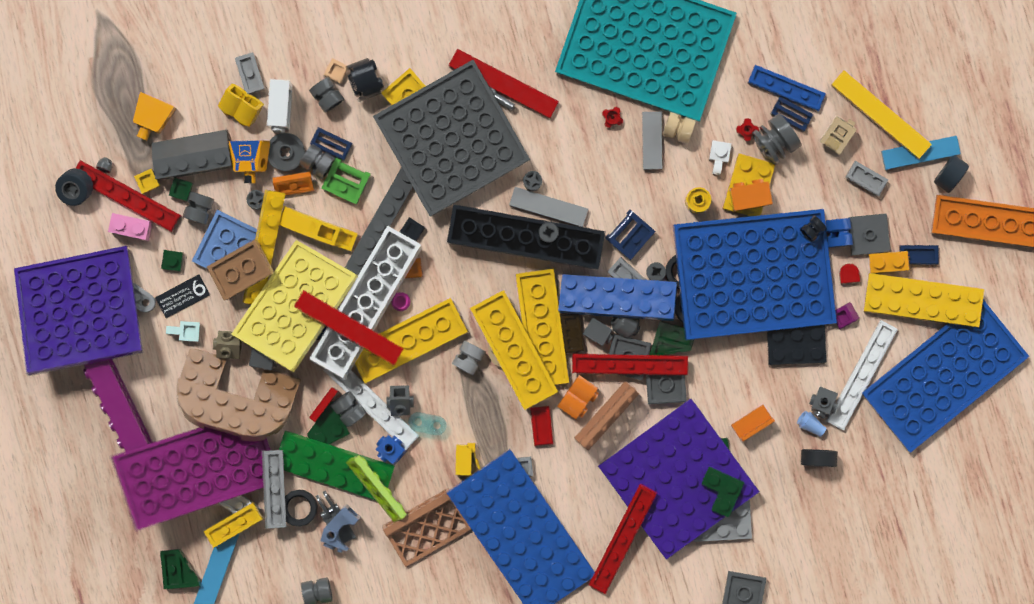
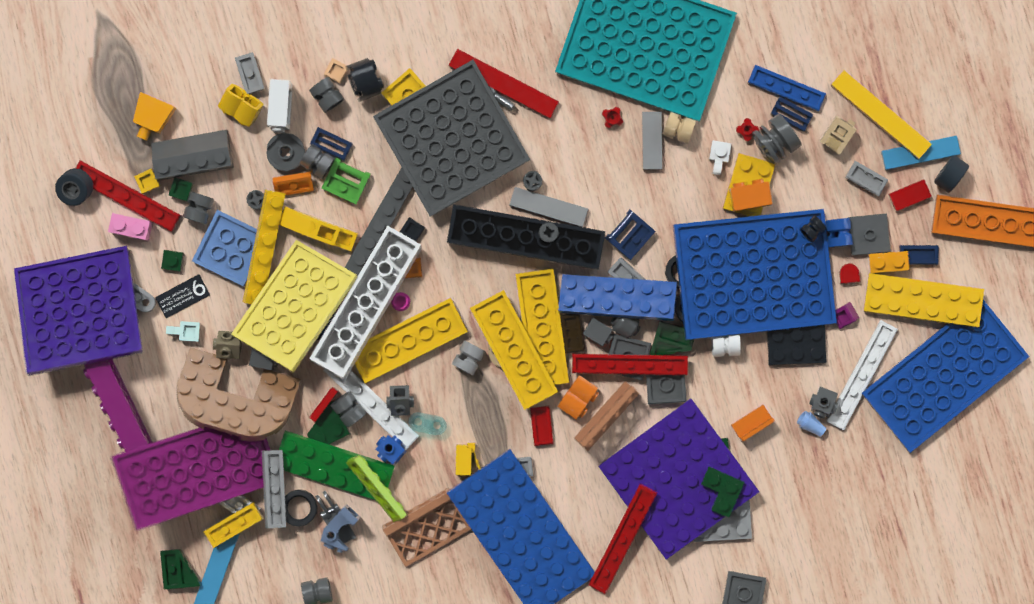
dark grey hinge [96,157,113,173] -> none
medium nougat plate [207,239,274,301] -> none
torso [229,141,270,183] -> none
red tile [293,290,404,366] -> none
dark grey wheel [646,262,666,281] -> none
yellow wheel [685,187,711,214] -> none
black tyre [801,449,838,467] -> none
none -> white wheel [711,334,741,357]
none -> red tile [888,179,932,212]

